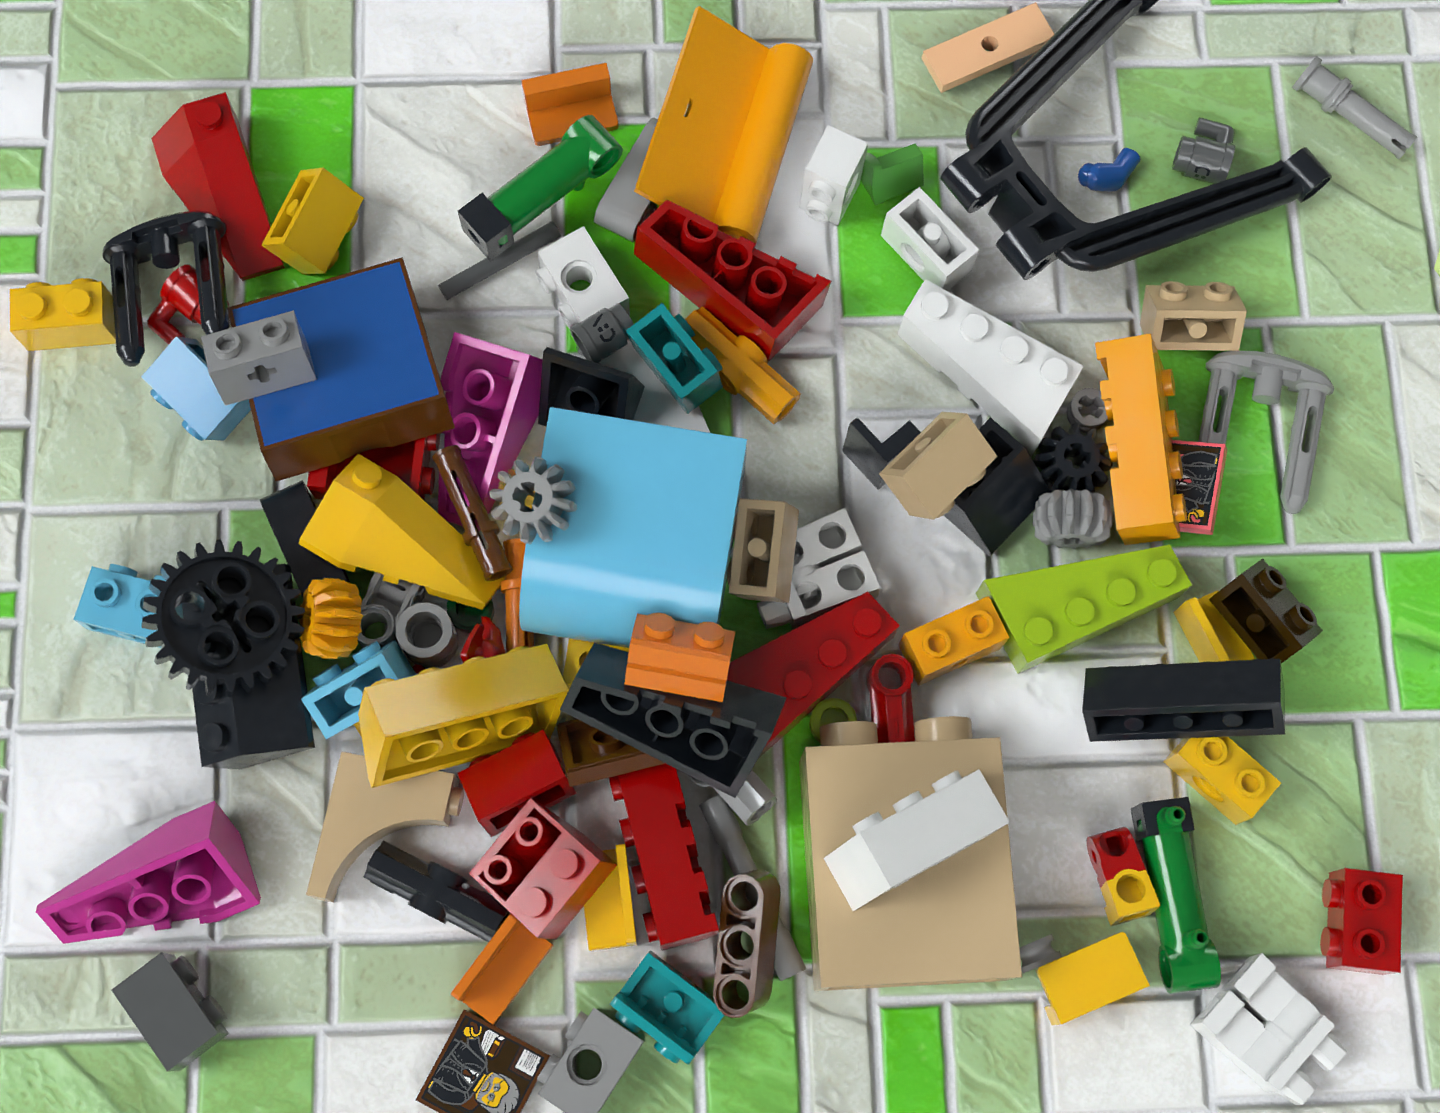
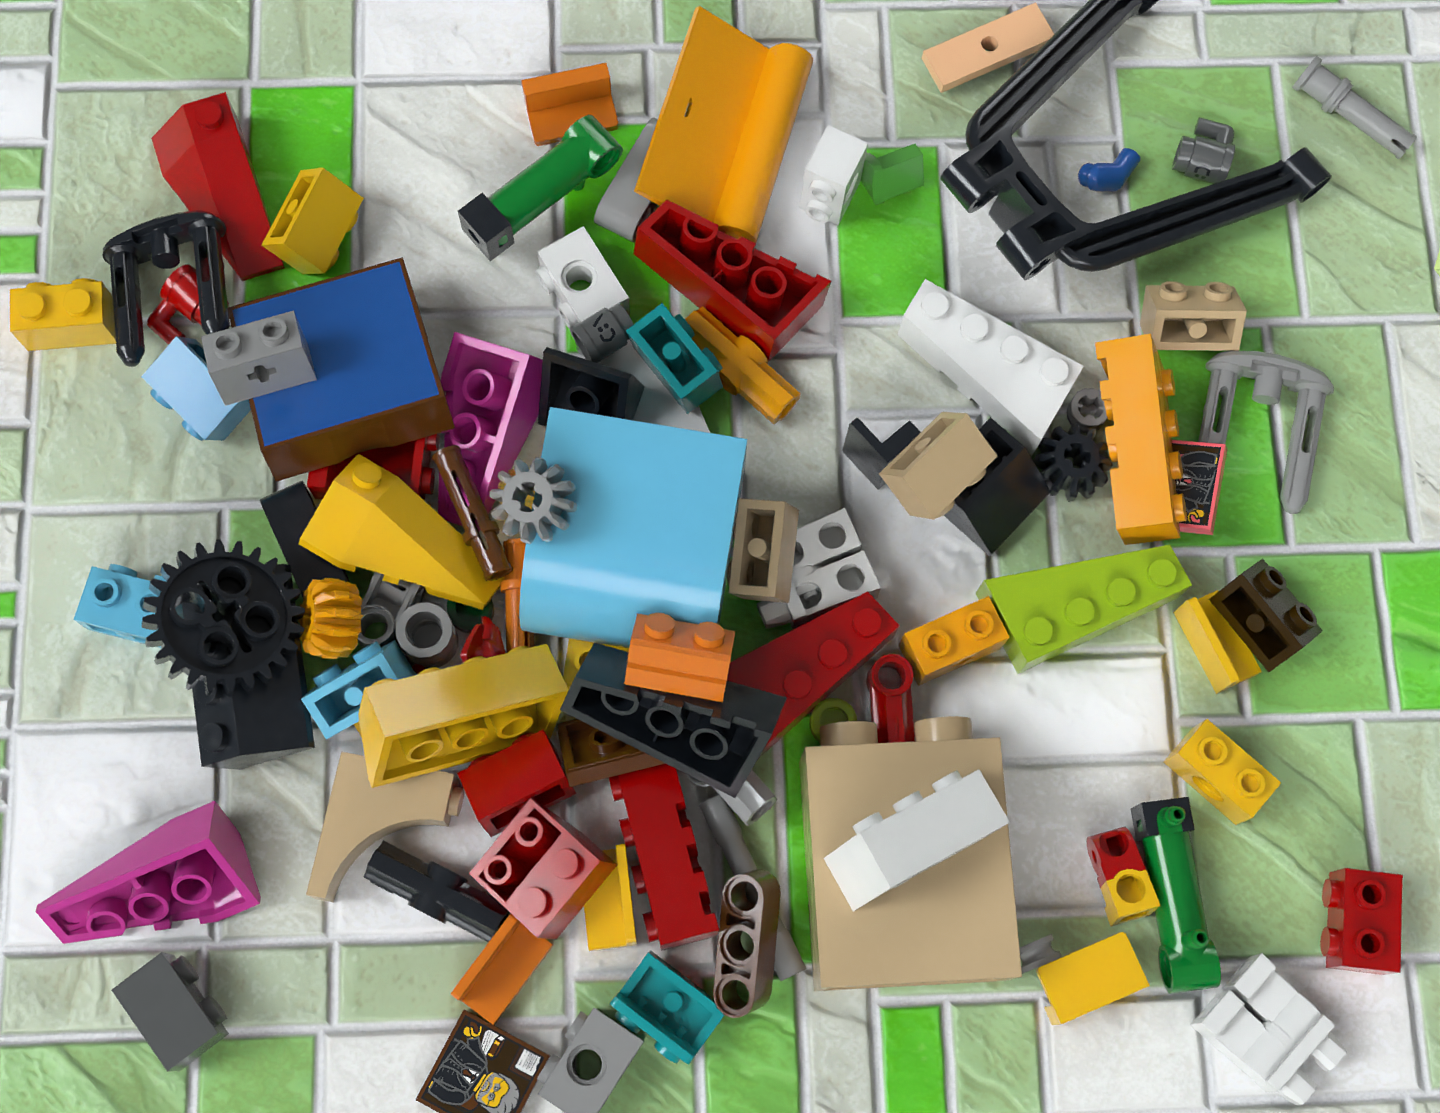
dark grey piece [438,221,561,300] -> none
white brick [881,187,979,291] -> none
light grey gear [1033,489,1112,549] -> none
black brick [1082,658,1285,742] -> none

